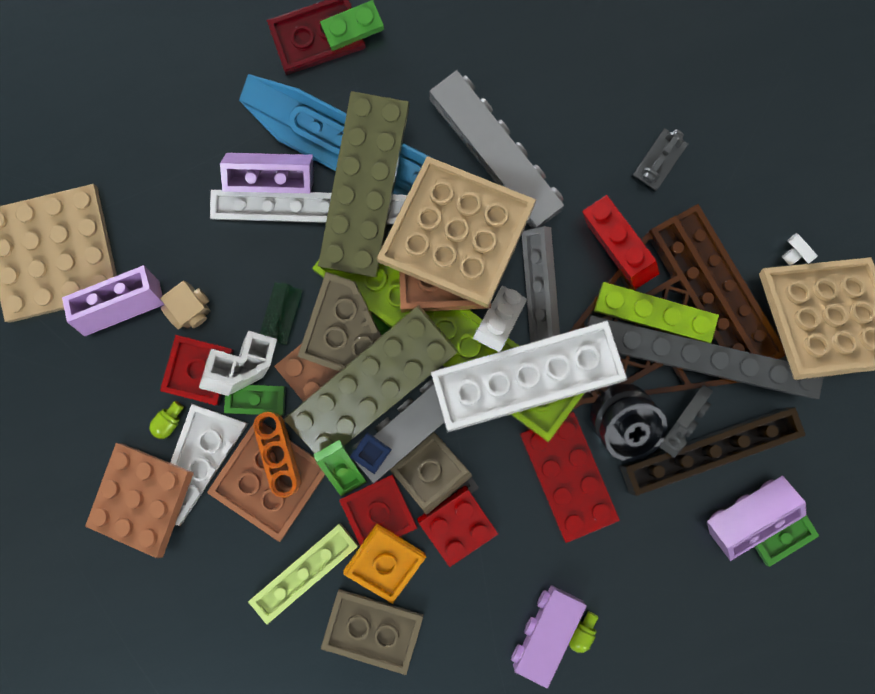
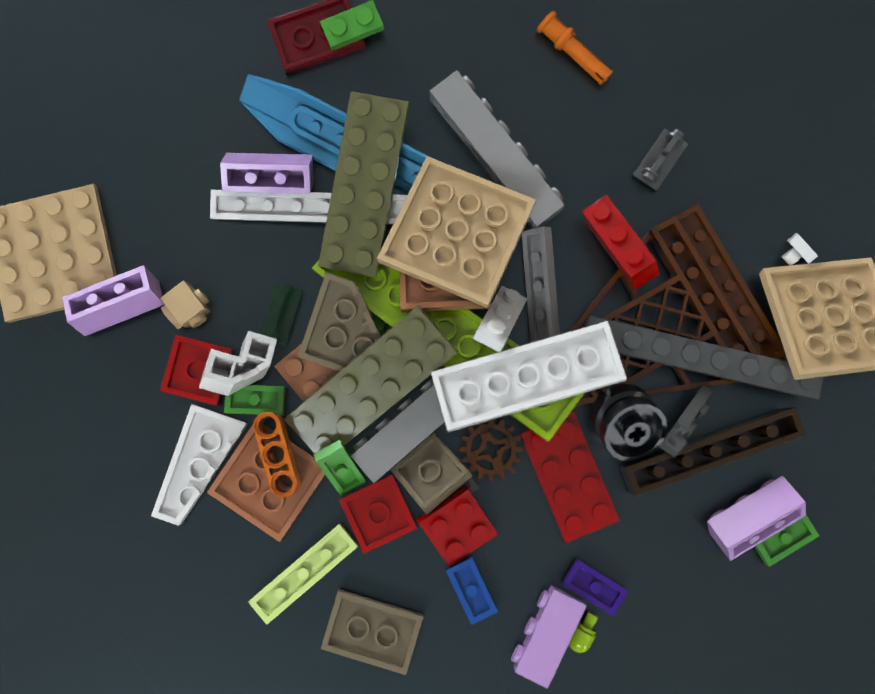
nougat plate [85,443,194,558] -> none
lime cylinder [149,401,184,439] -> none
light orange tile [343,524,426,604] -> none
dark blue tile [350,432,392,474] -> none
lime plate [594,282,719,344] -> none
none -> blue plate [446,556,498,625]
none -> reddish brown gear [459,419,523,482]
none -> orange pin [536,10,614,86]
none -> dark purple plate [561,558,629,617]

